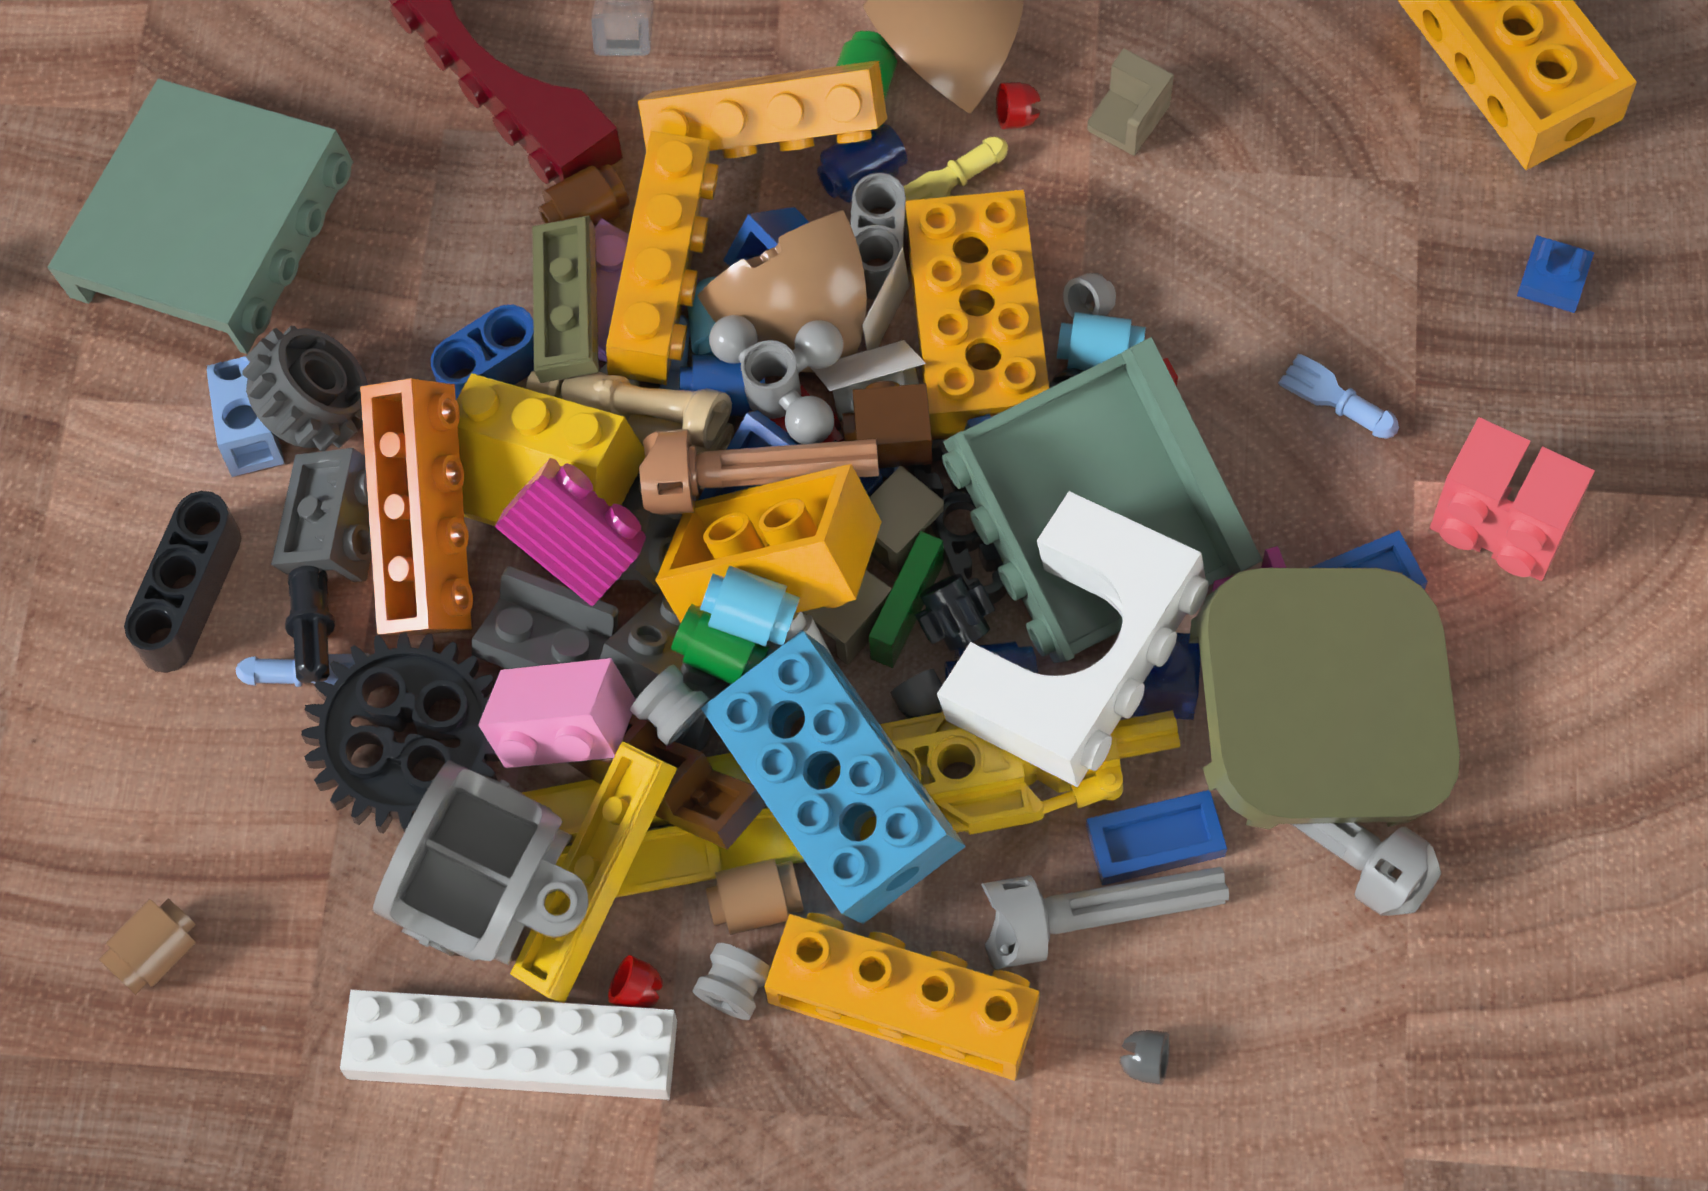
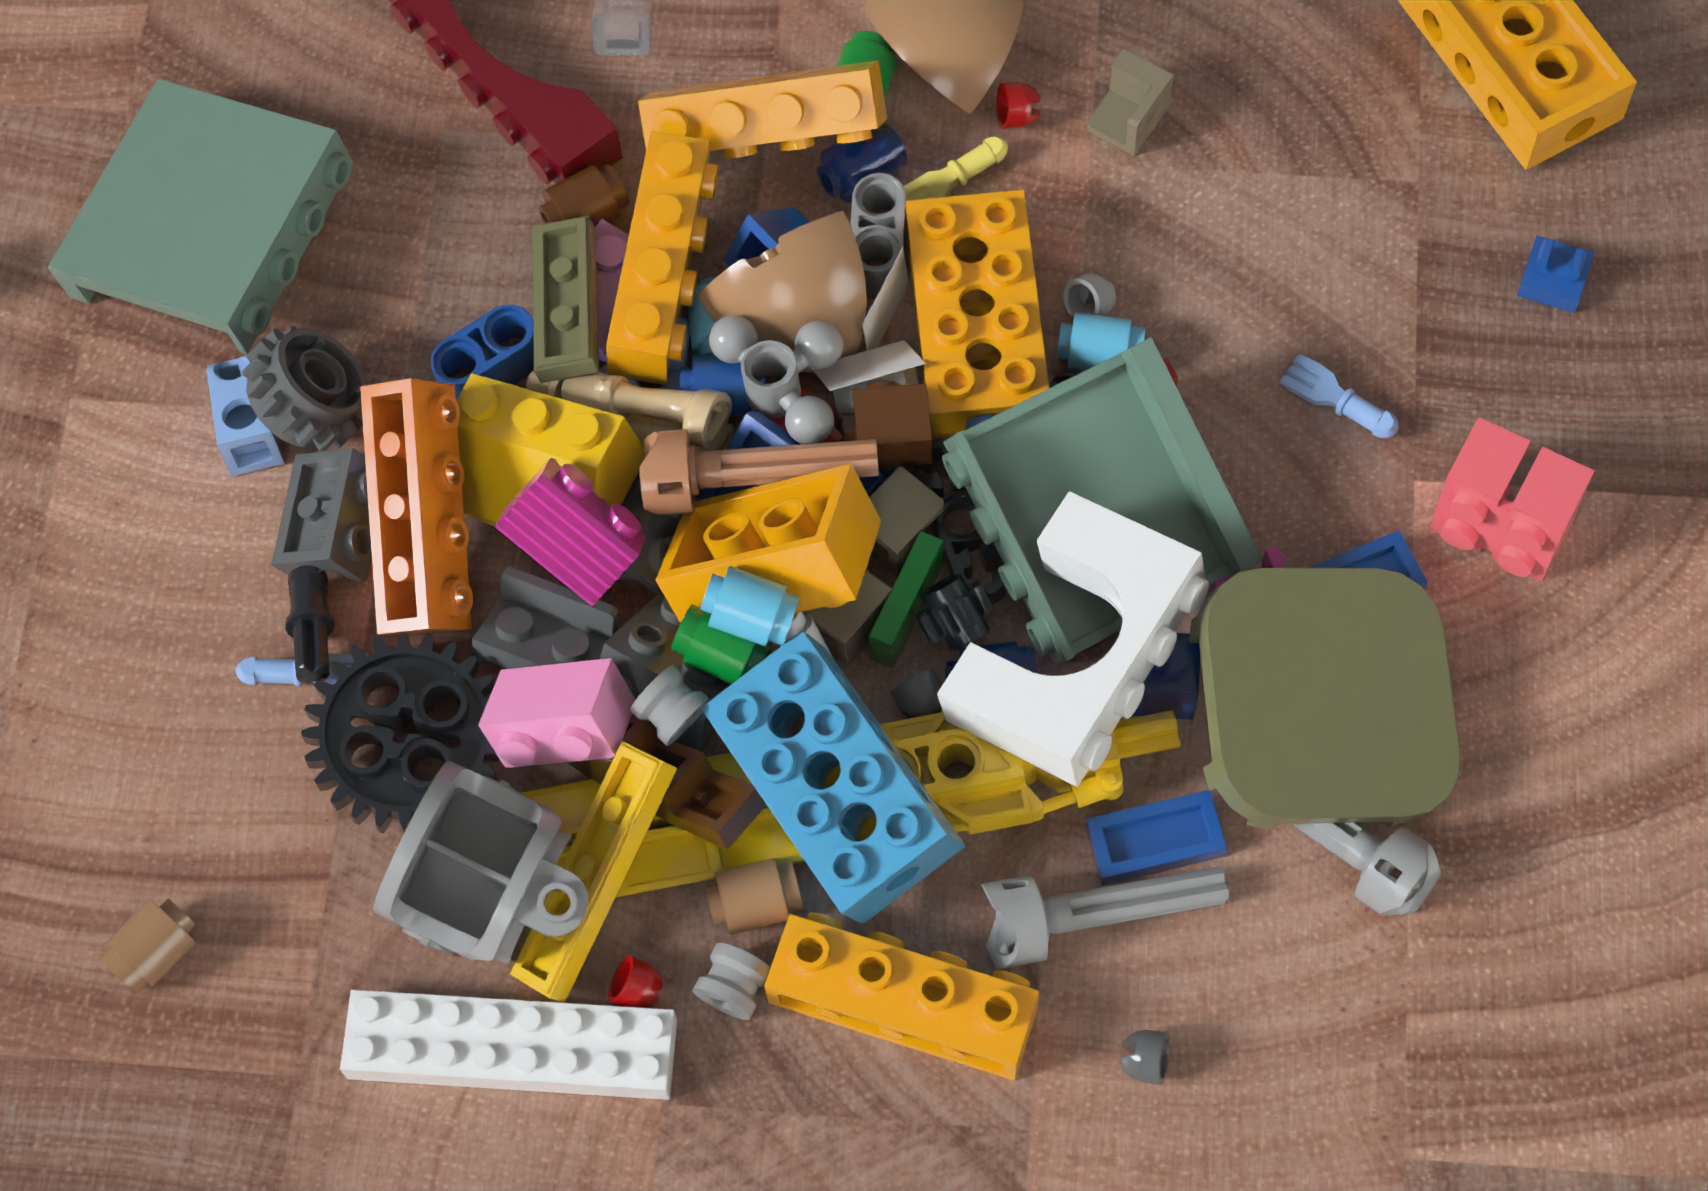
black beam [124,491,241,673] -> none

